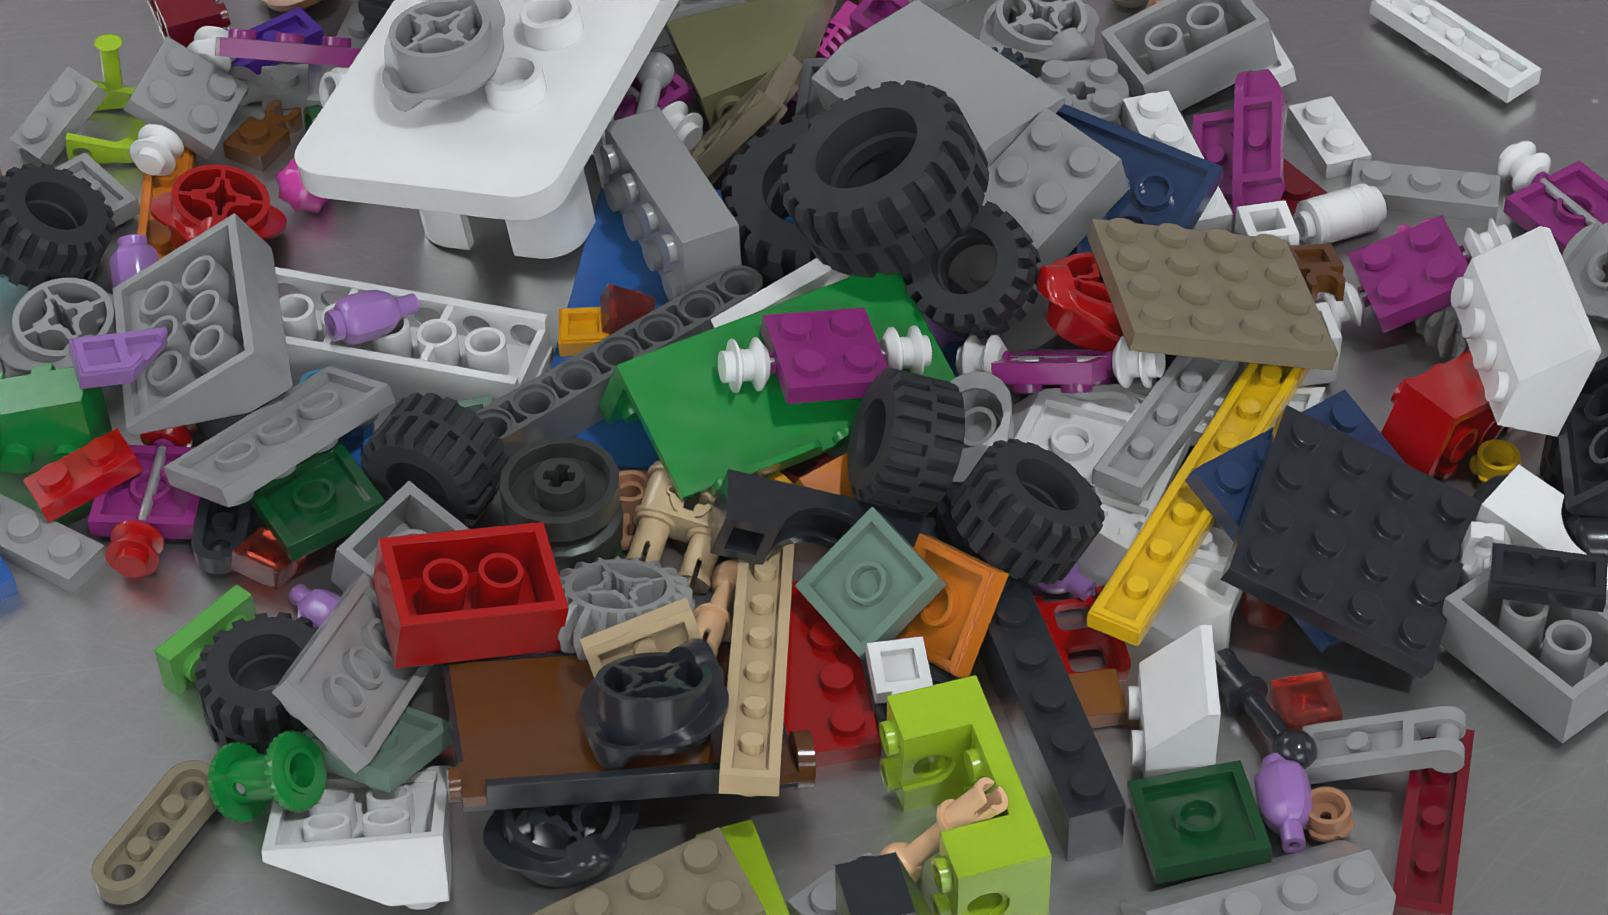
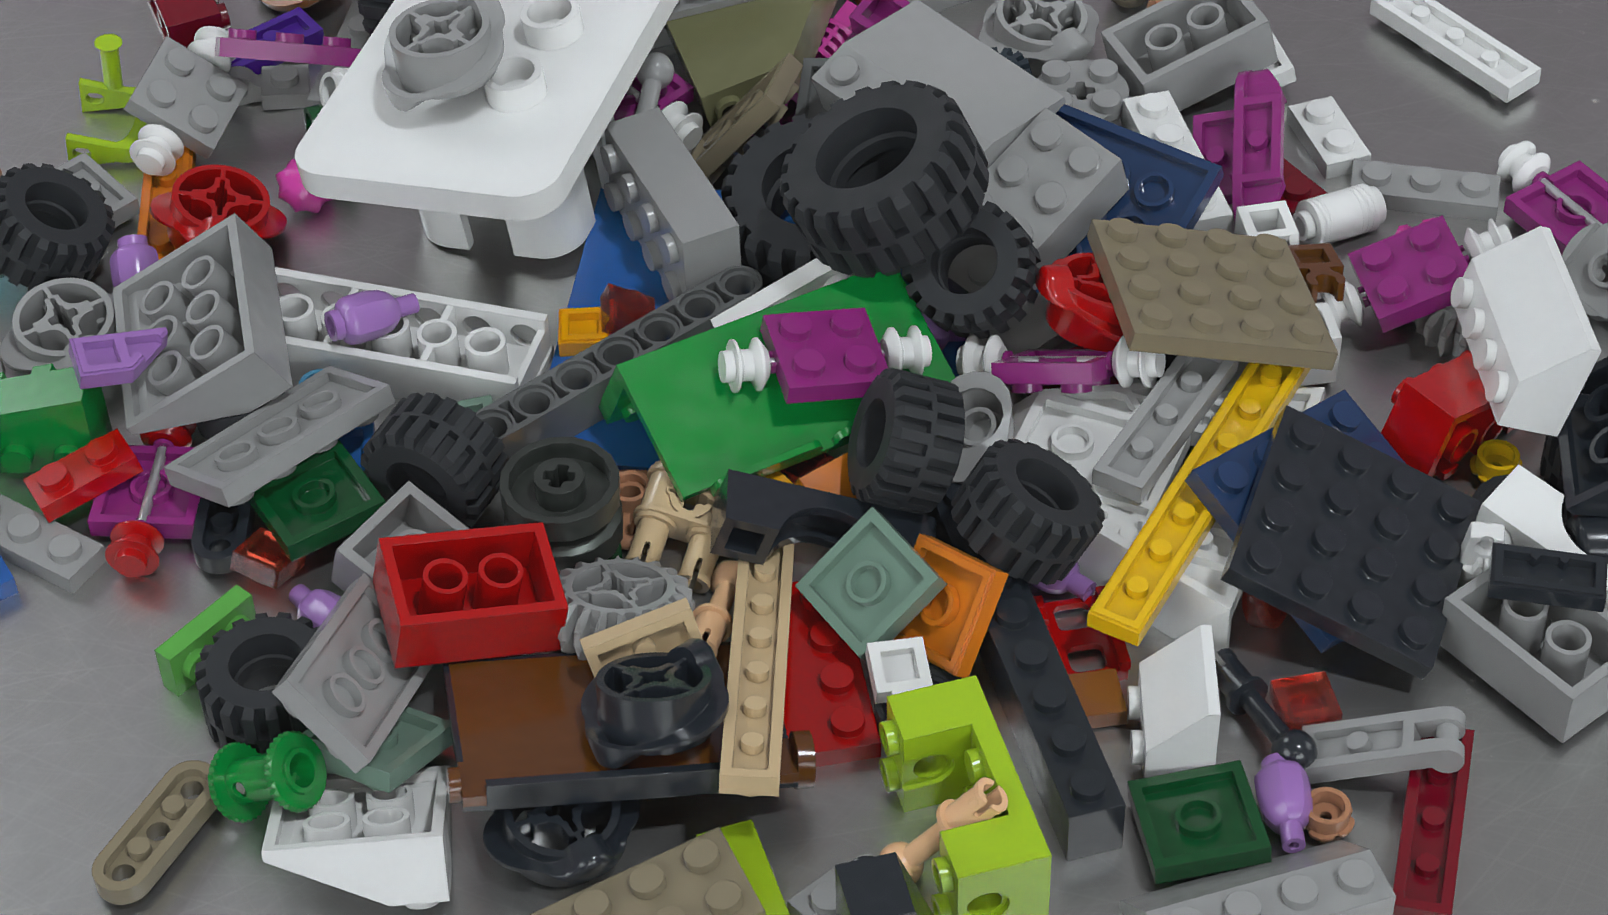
light grey plate [9,66,107,165] -> none
reddish brown plate [222,100,303,172] -> none

